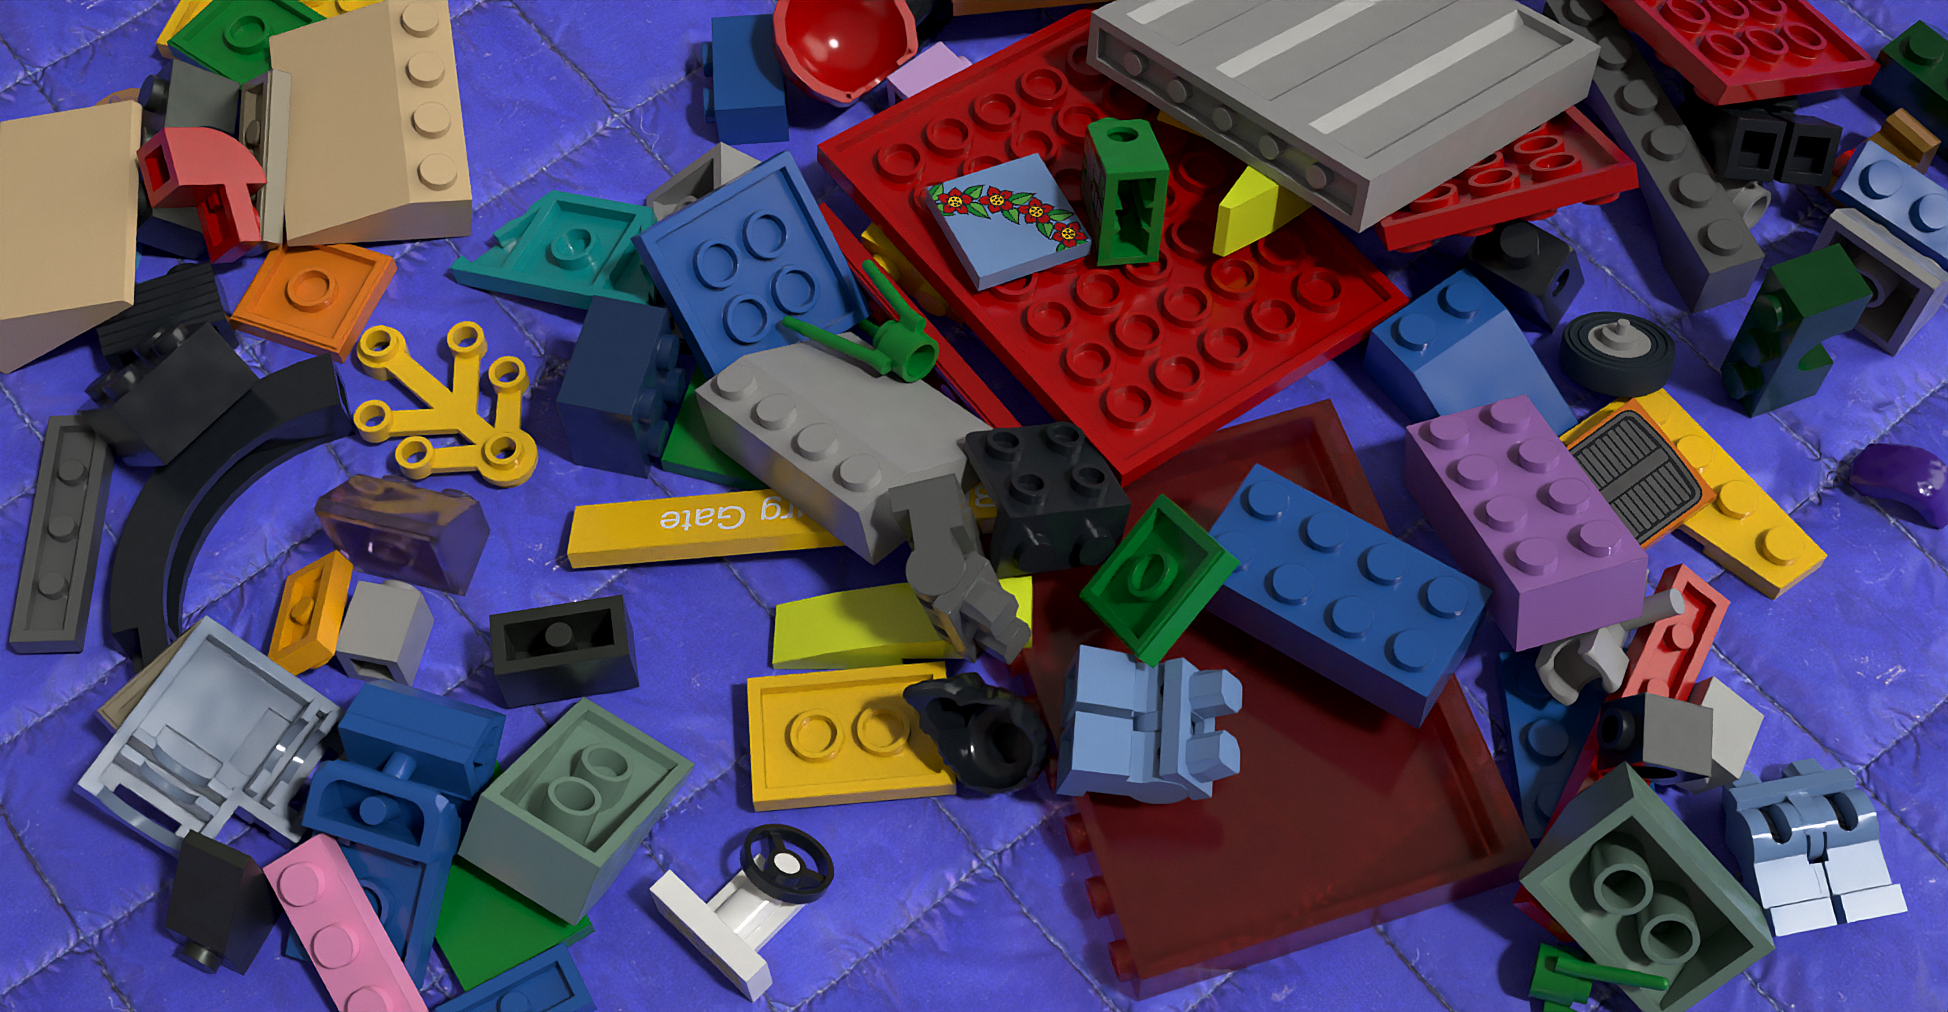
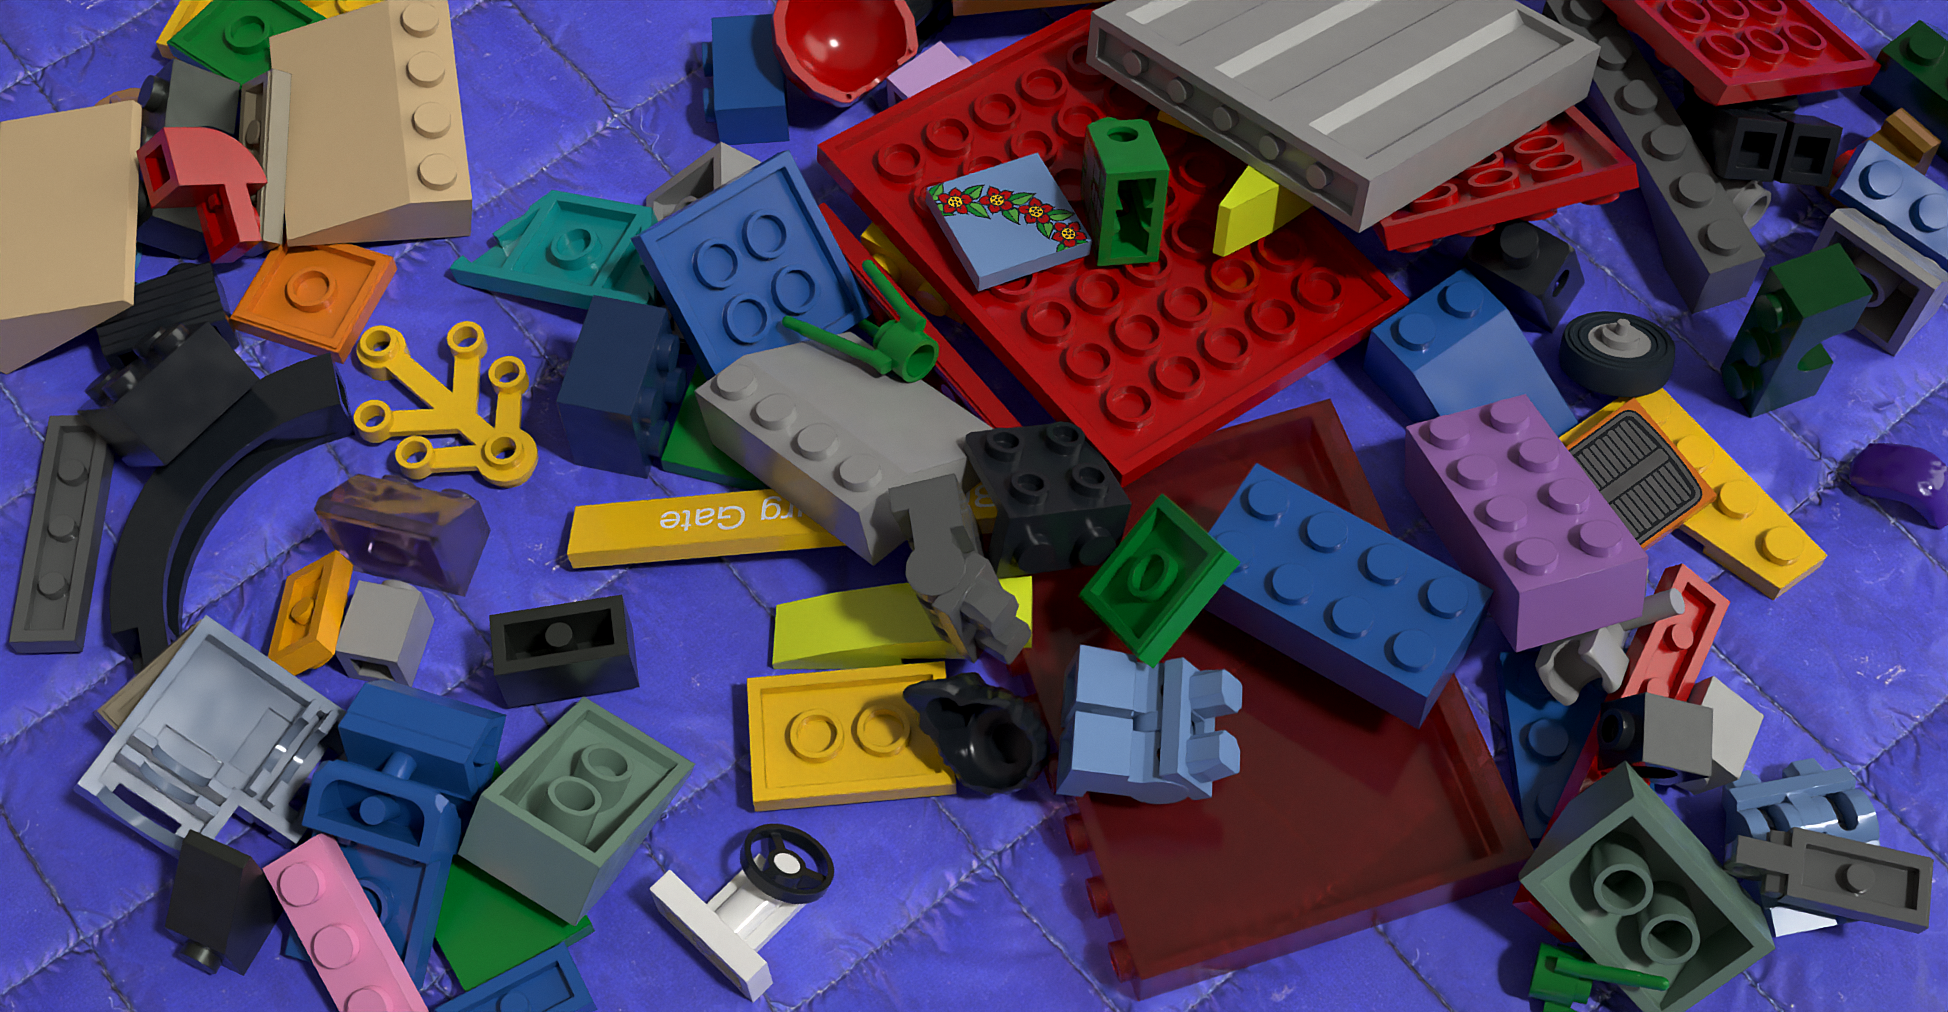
none -> dark grey hinge [1722,827,1934,934]

